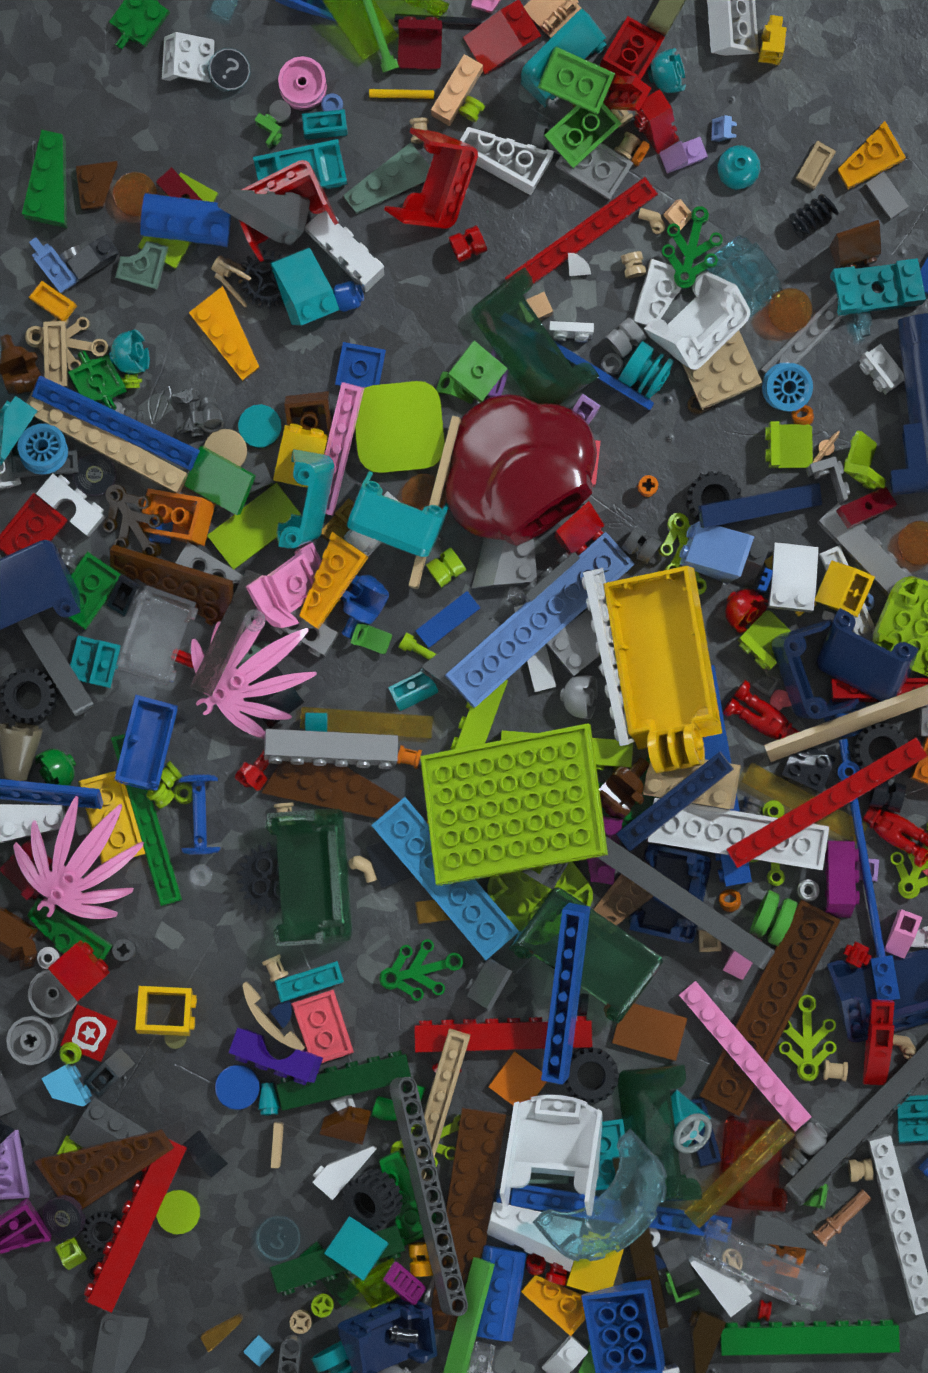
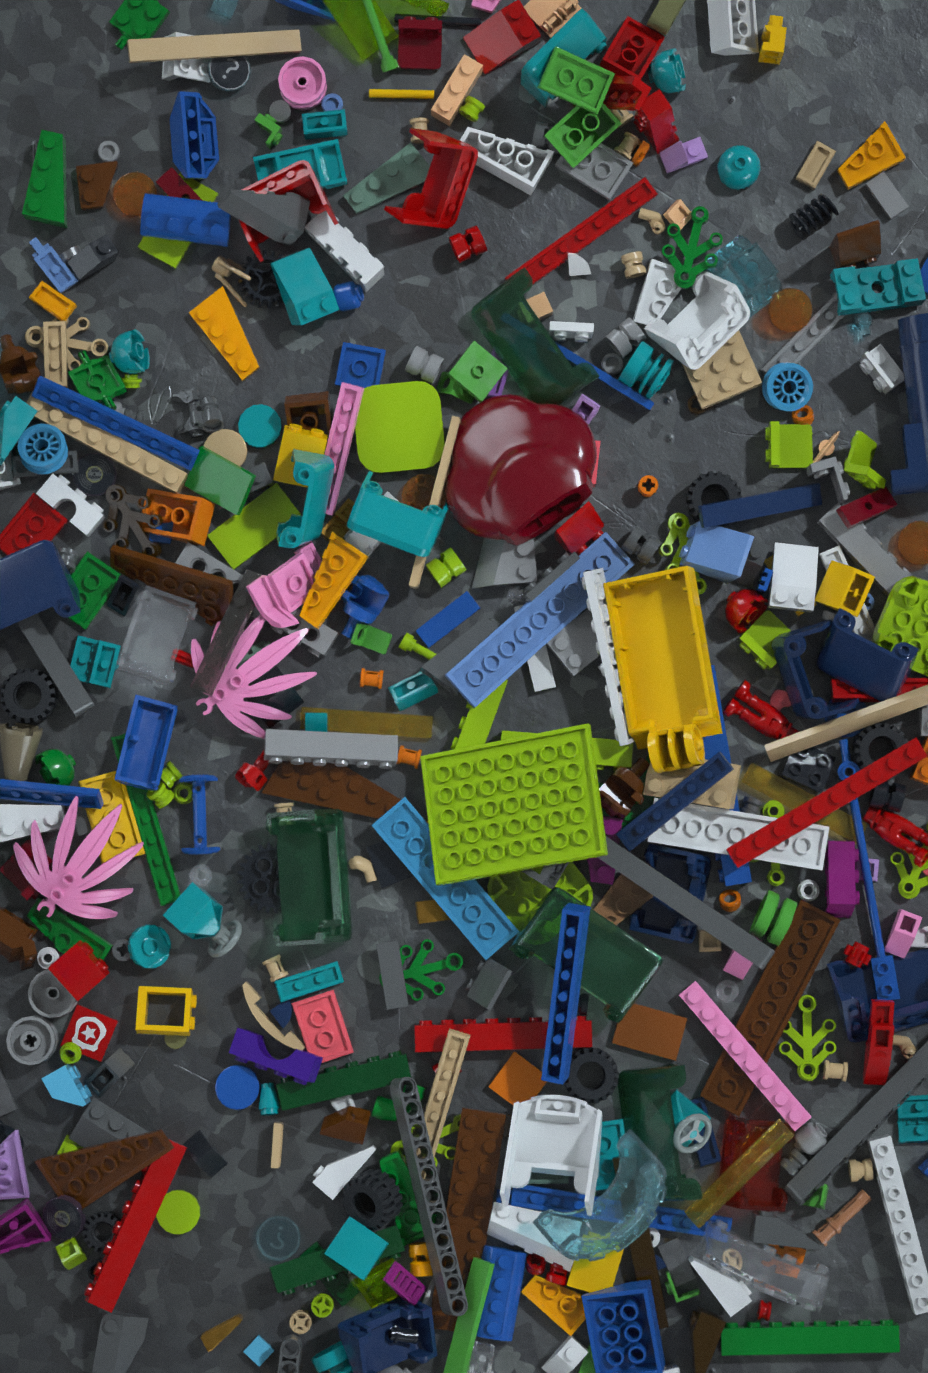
sand green tile [115,241,169,289] -> none
clear plate [243,609,265,632] -> none
light grey cylinder [560,675,598,719] -> none
light blue tile [711,115,737,142] -> none
none -> light grey tile [98,141,120,162]
none -> tan tile [127,30,302,63]
none -> teal tile [128,925,171,968]
none -> teal piece [163,882,242,958]
none -> blue wedge [169,91,219,179]
none -> orange bush [360,668,384,689]
none -> dark grey tile [376,940,409,1010]
none -> light grey wheel [405,346,444,384]

